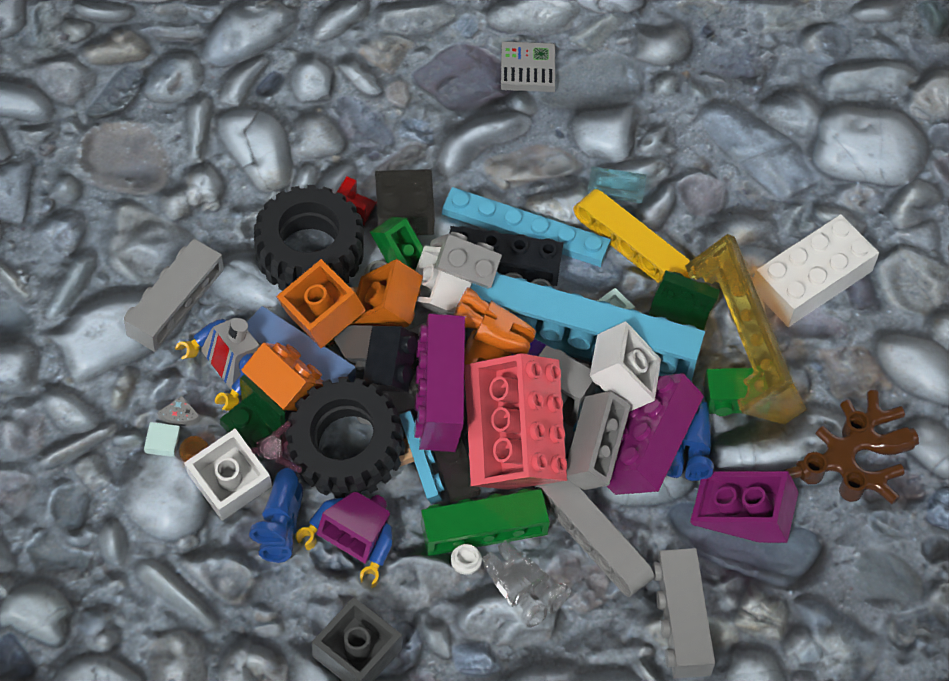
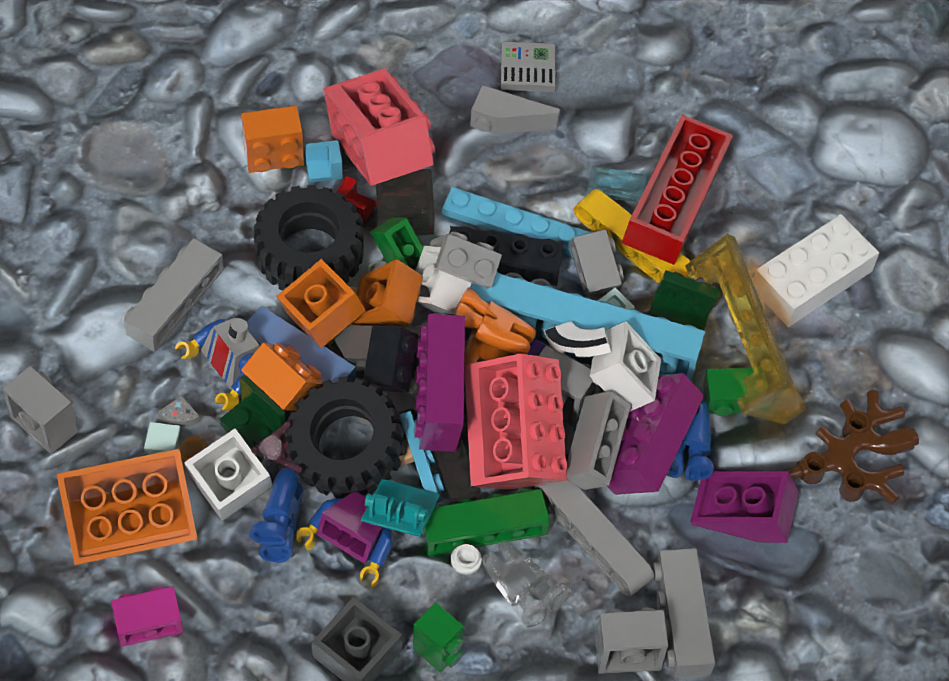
none -> light grey brick [2,366,78,454]
none -> orange slope [56,449,197,565]
none -> dark pink brick [111,586,183,647]
none -> orange brick [241,105,304,173]
none -> medium azure panel [305,140,342,182]
none -> coral brick [323,68,435,186]
none -> teal hinge [361,479,440,537]
none -> green brick [413,602,464,673]
none -> light grey slope [470,85,560,134]
none -> white tile [544,321,611,357]
none -> light grey brick [569,229,624,298]
none -> light grey brick [595,608,668,674]
none -> red brick [622,114,733,265]

